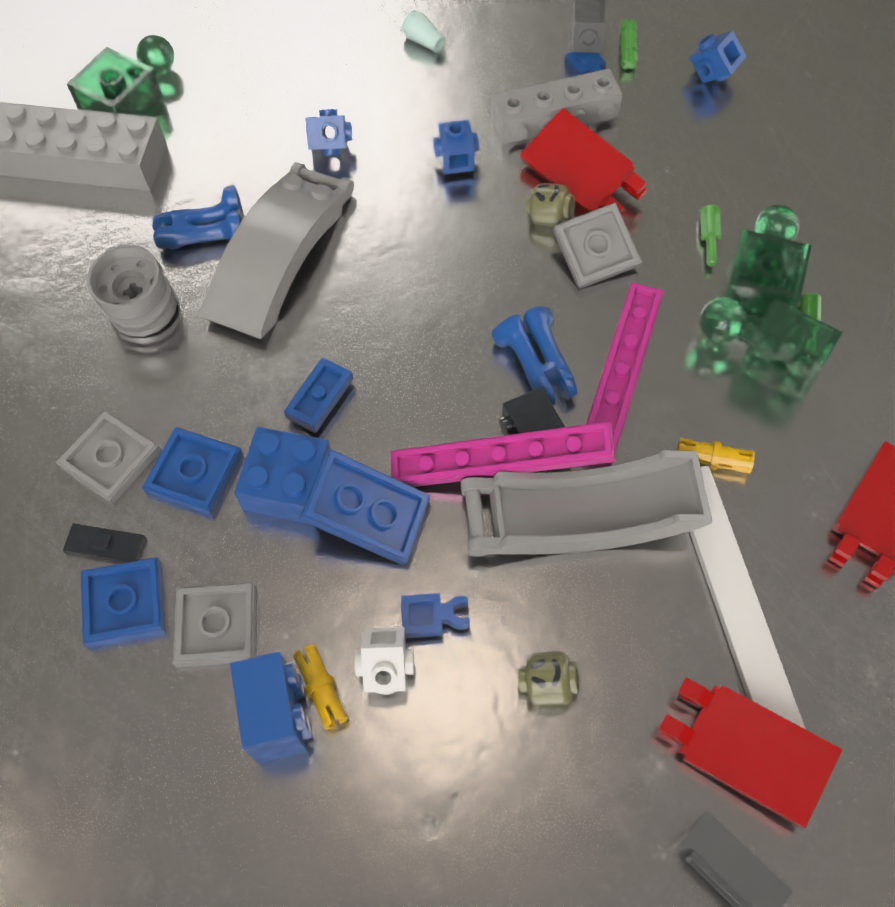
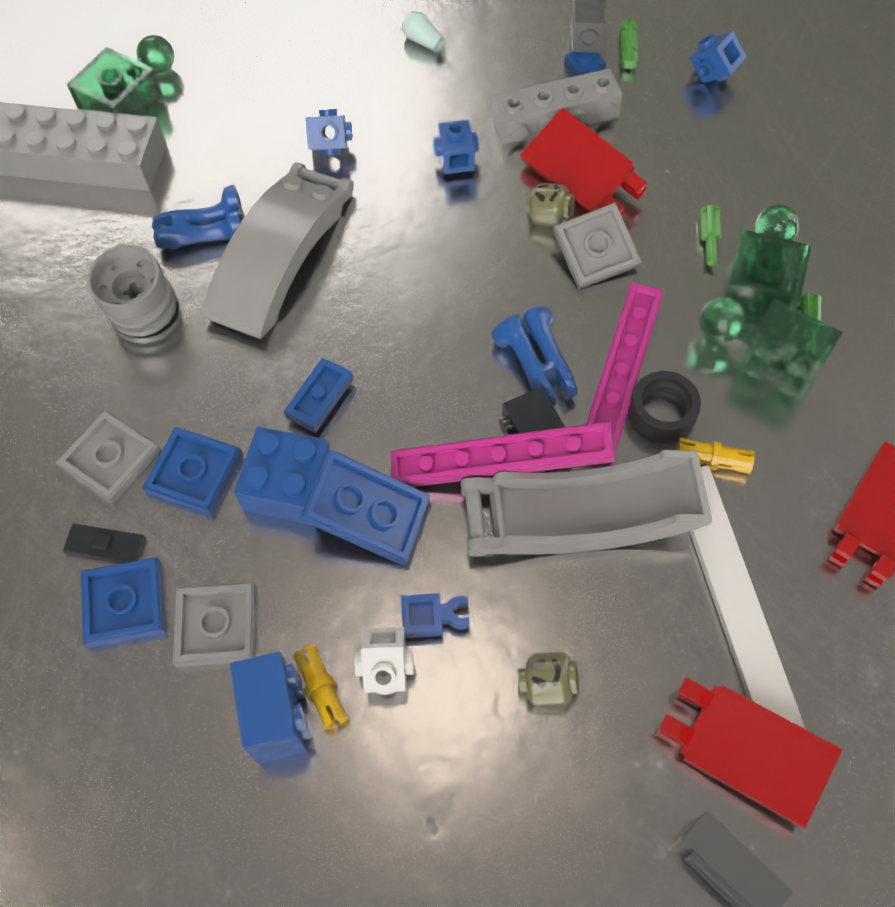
none -> black tyre [628,370,701,443]

